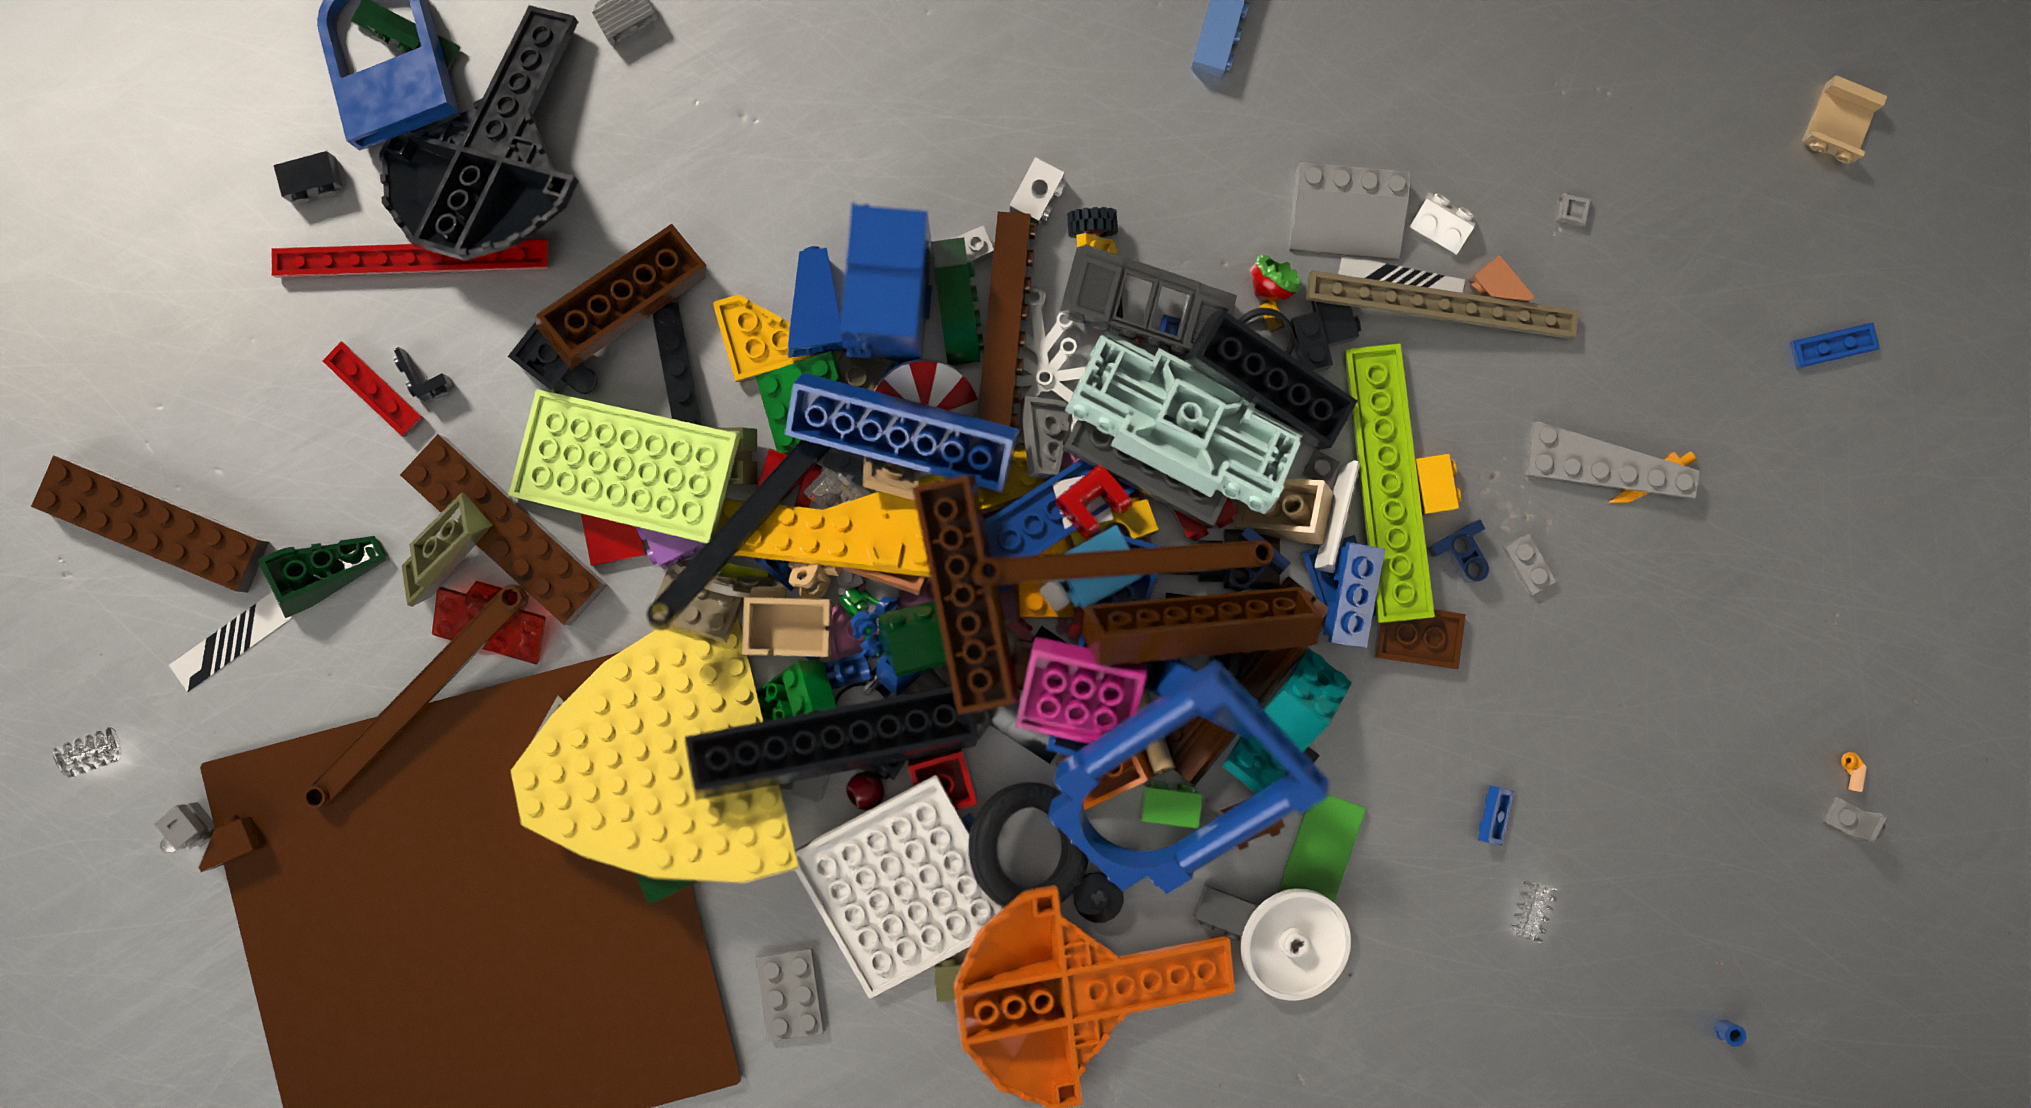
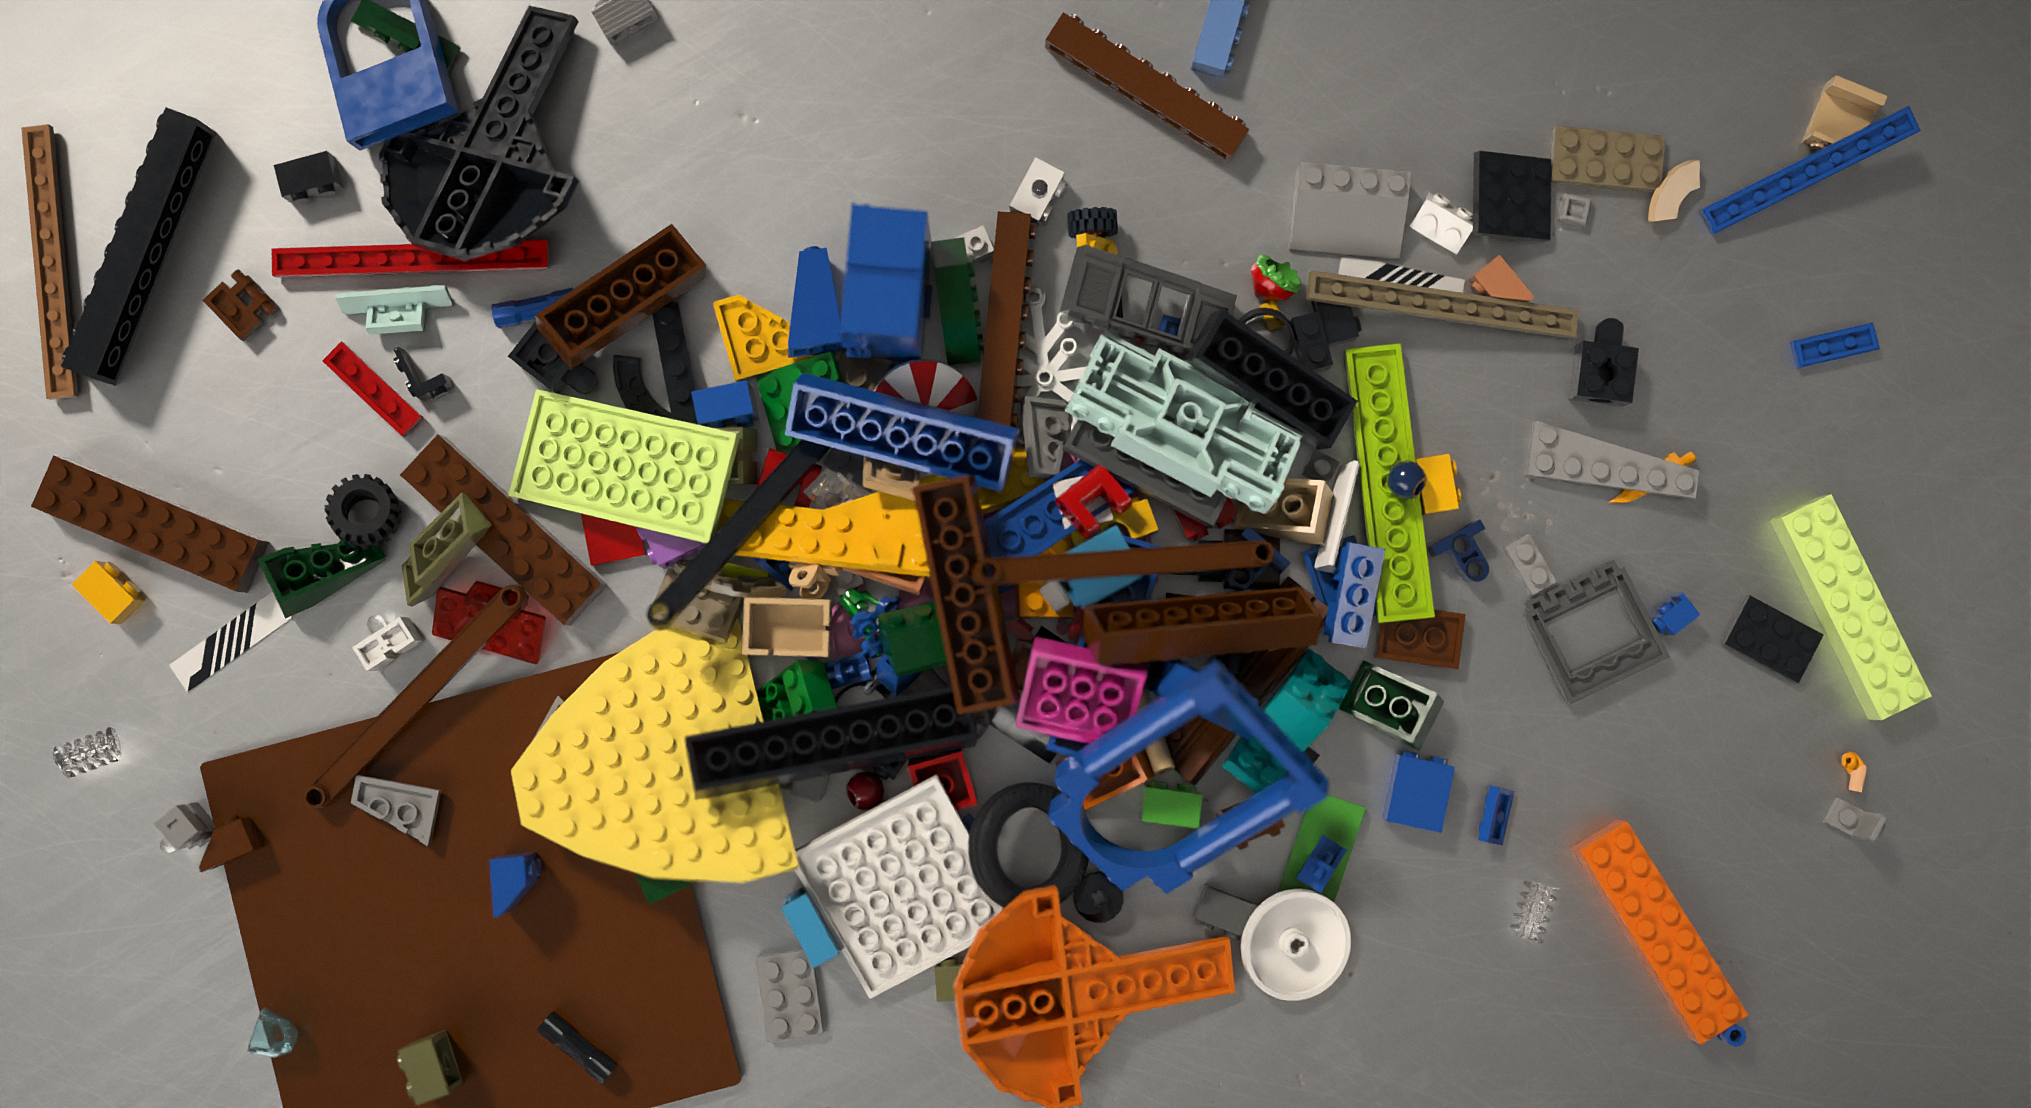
none -> medium nougat plate [21,124,78,400]
none -> black brick [61,107,217,386]
none -> yellow brick [71,561,145,624]
none -> reddish brown plate [202,269,277,341]
none -> clear light blue hair [247,1008,298,1057]
none -> black tyre [324,474,402,549]
none -> light aqua bracket [336,285,453,335]
none -> light grey wing [351,775,442,846]
none -> white piece [352,615,423,671]
none -> olive brick [397,1030,463,1105]
none -> blue slope [490,852,542,917]
none -> blue axle [491,287,573,329]
none -> black axle [536,1010,618,1085]
none -> black tile [613,355,672,419]
none -> blue brick [691,380,760,429]
none -> dark azure brick [781,888,841,968]
none -> reddish brown brick [1045,12,1249,163]
none -> blue hips [1296,834,1347,893]
none -> dark green slope [1339,660,1444,751]
none -> blue brick [1382,750,1455,833]
none -> dark blue piece [1387,460,1427,500]
none -> black plate [1473,151,1551,242]
none -> dark grey hinge [1523,560,1670,705]
none -> dark tan plate [1551,126,1665,192]
none -> black brick [1569,318,1639,407]
none -> orange brick [1571,819,1748,1045]
none -> tan tile [1648,160,1700,222]
none -> blue brick [1652,593,1701,636]
none -> blue tile [1700,106,1921,234]
none -> black plate [1721,595,1824,684]
none -> yellowish green brick [1770,494,1931,720]

